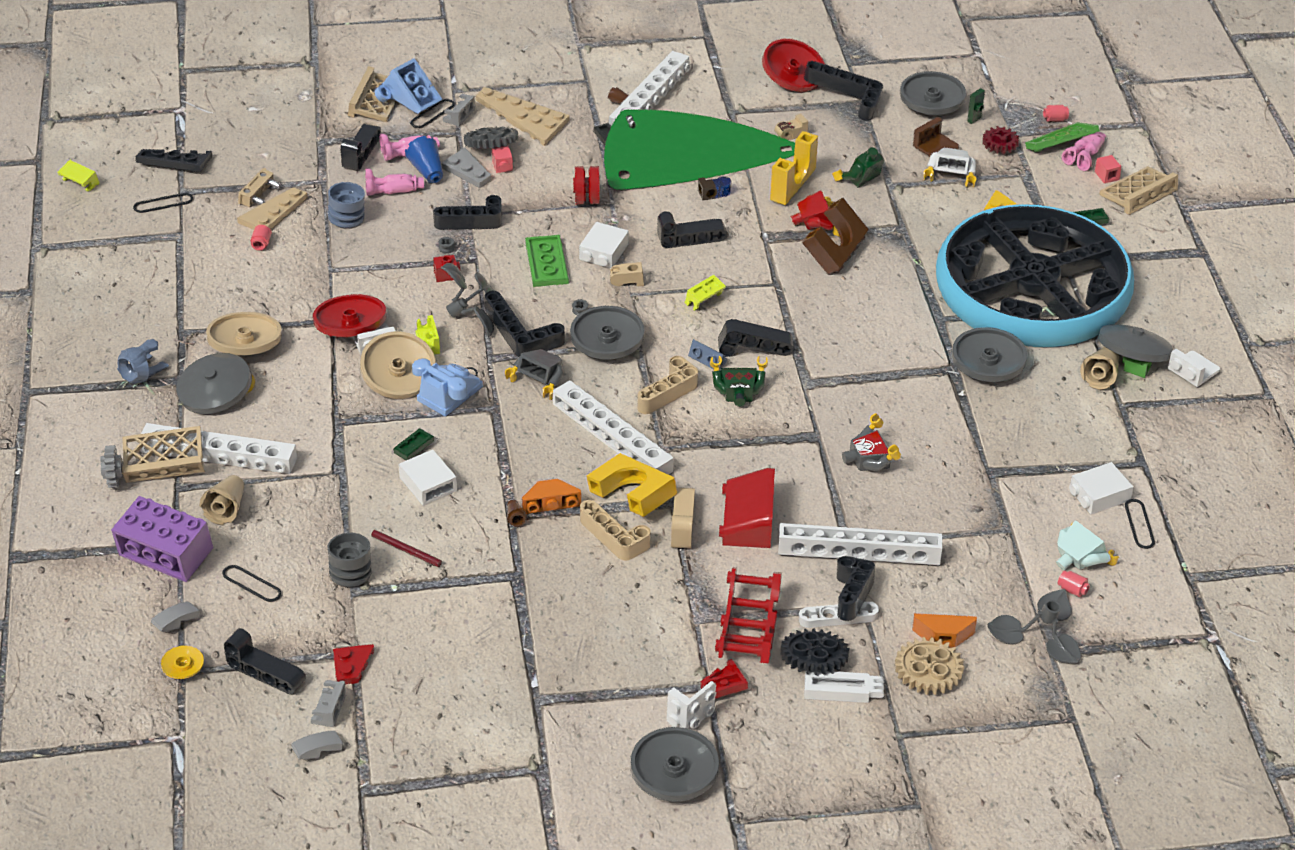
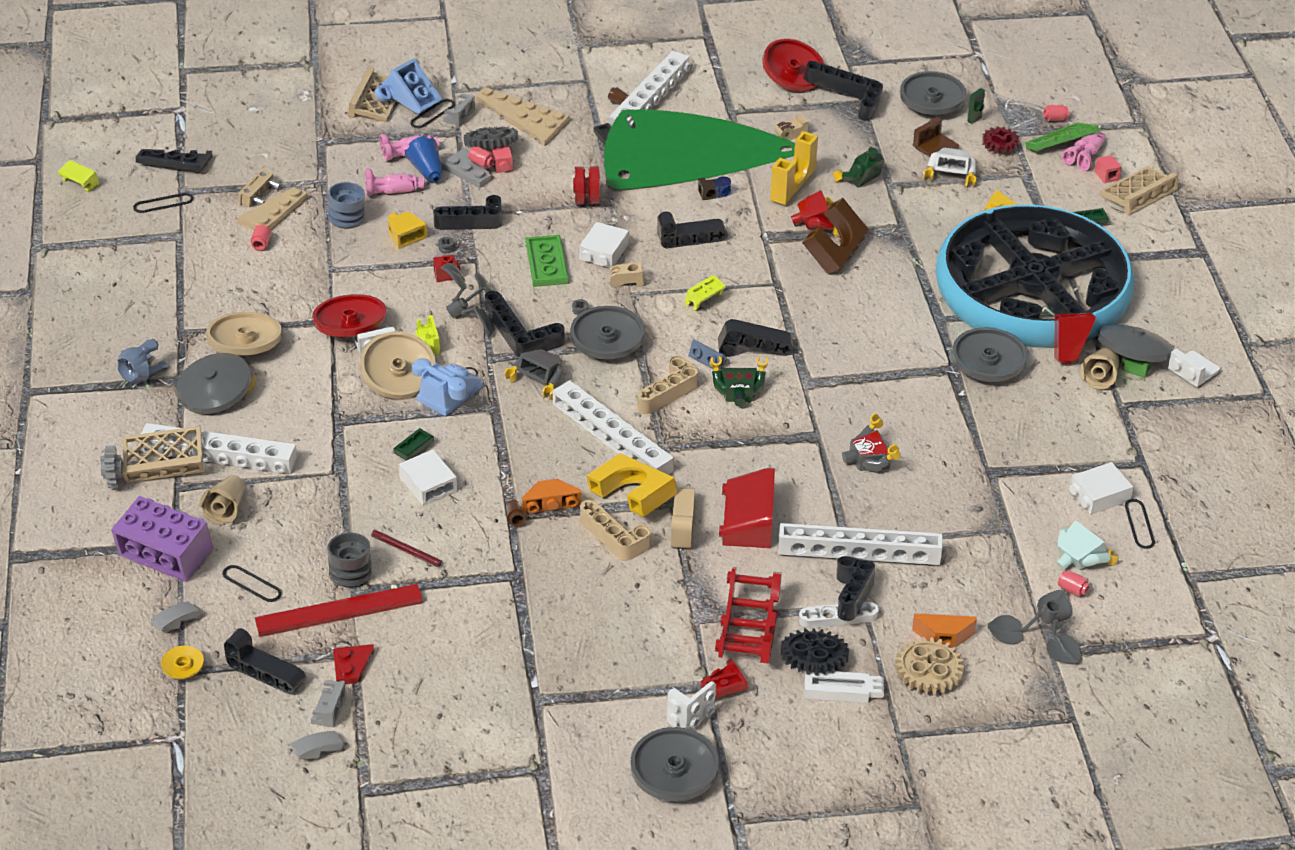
black beam [340,124,381,170] -> none
none -> red tile [255,584,422,637]
none -> yellow torso [387,211,427,249]
none -> coral brick [468,147,495,169]
none -> red slope [1054,313,1096,364]

